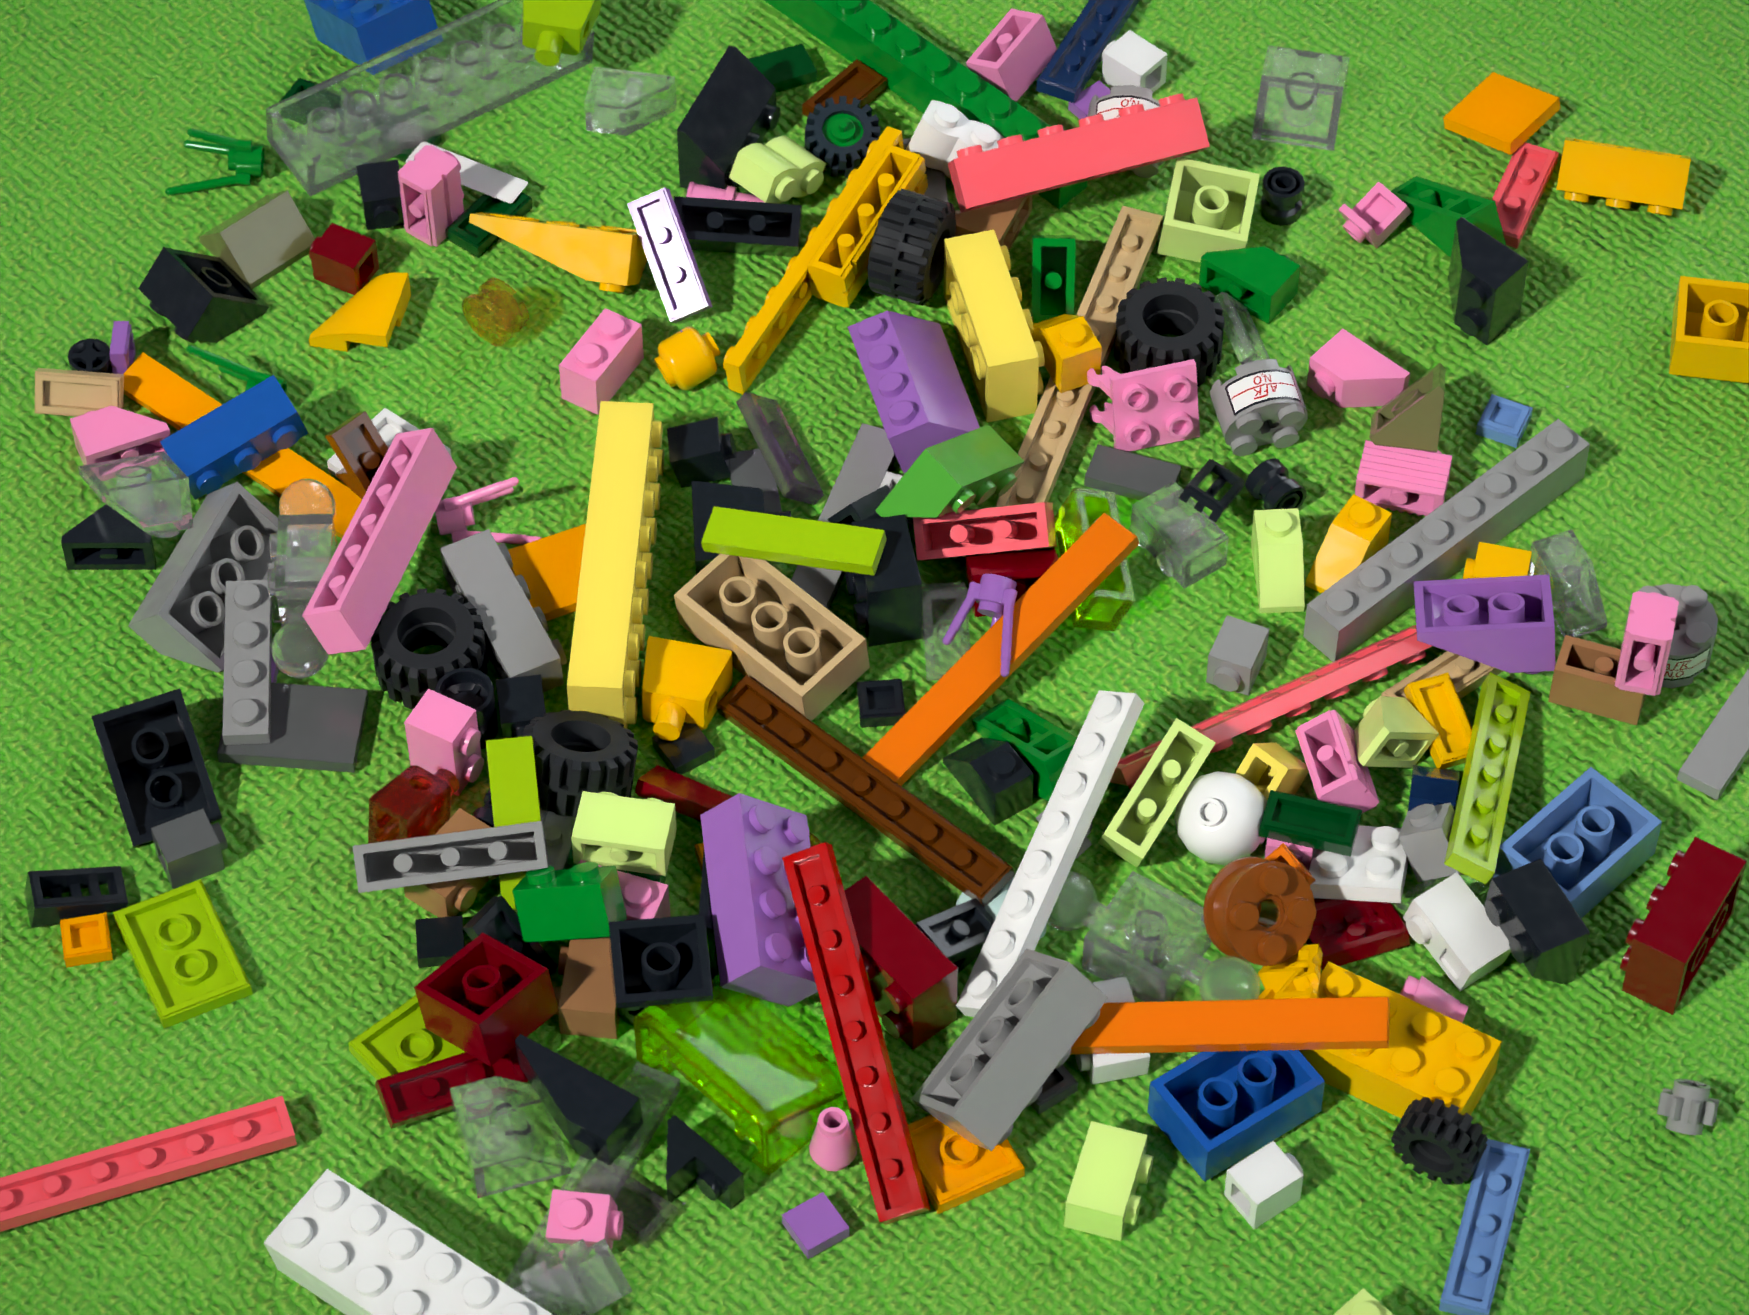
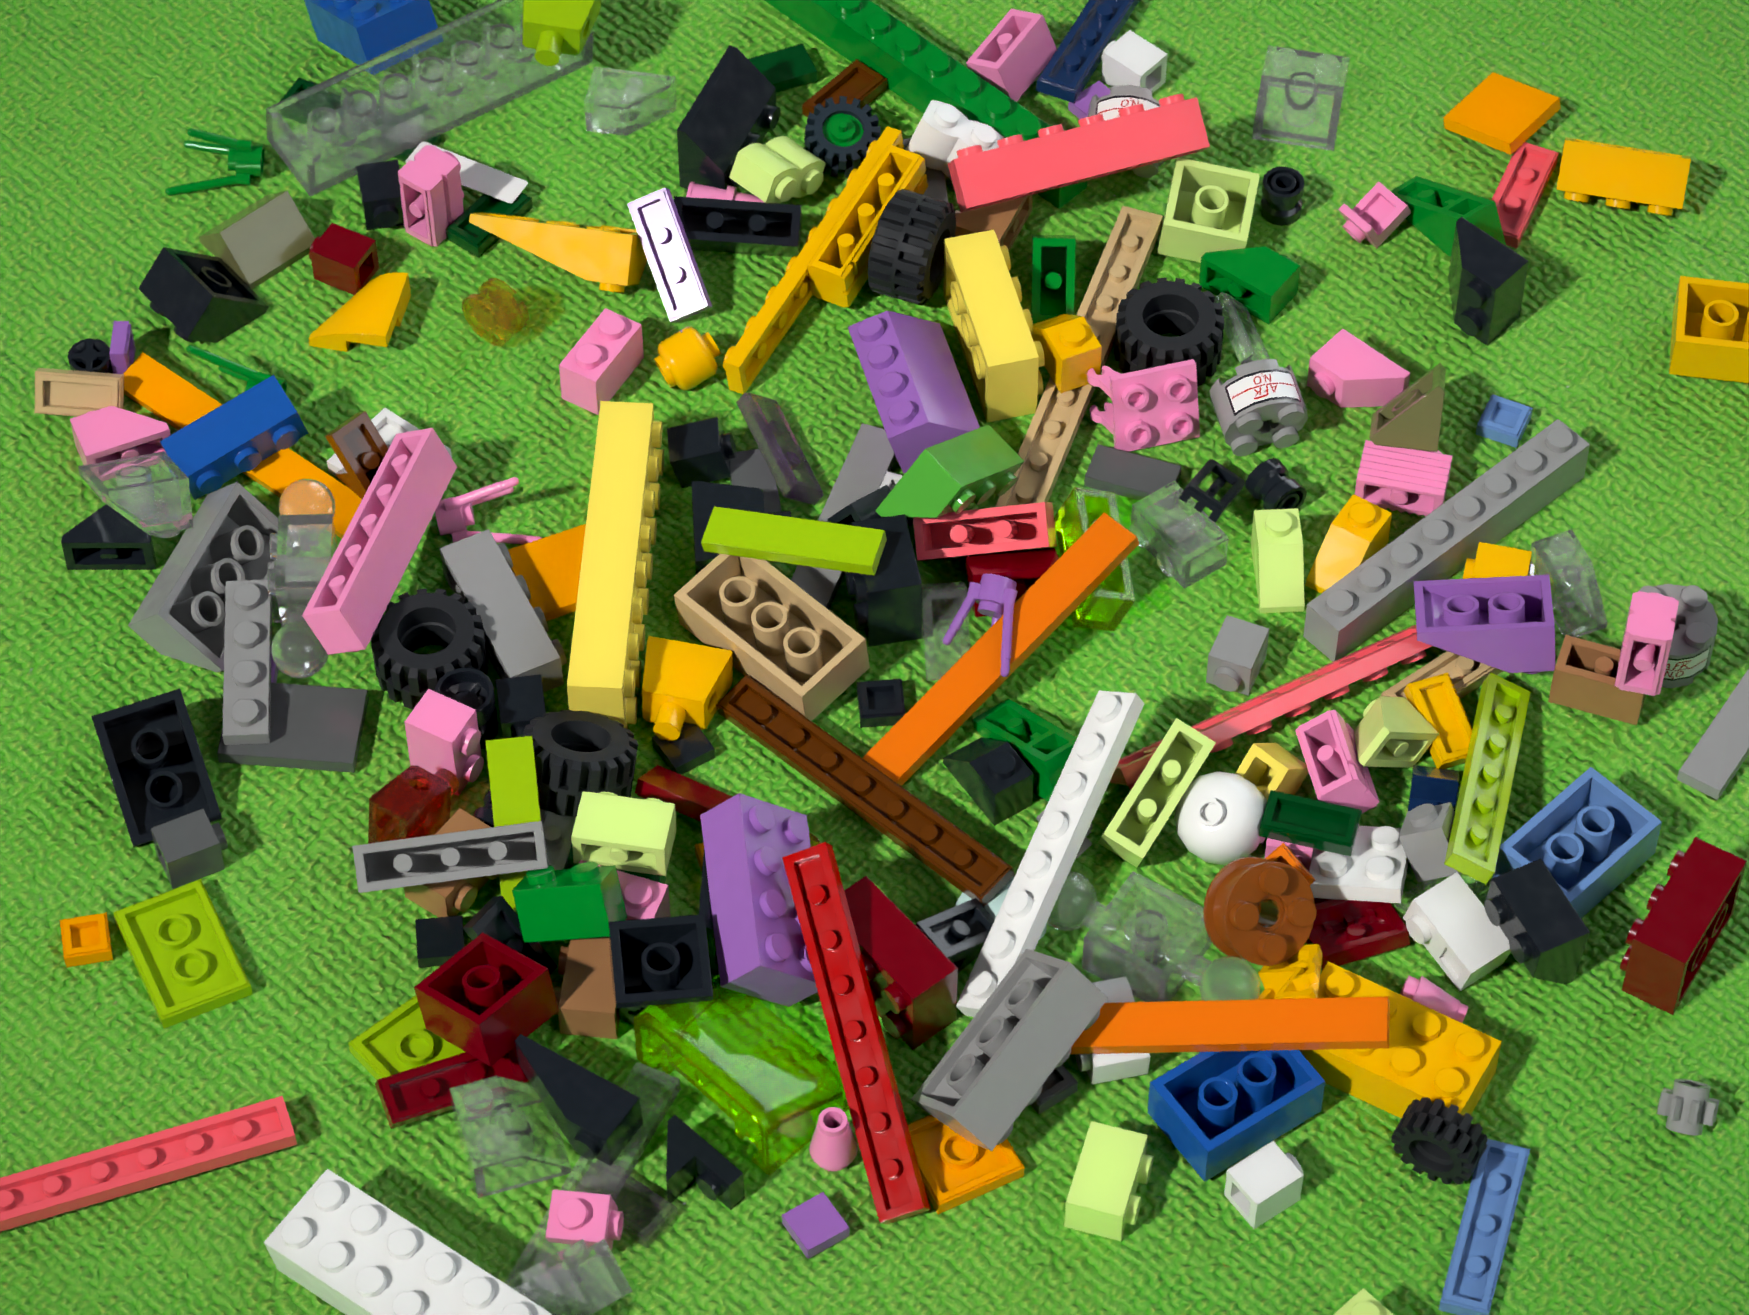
black slope [25,866,128,928] -> none

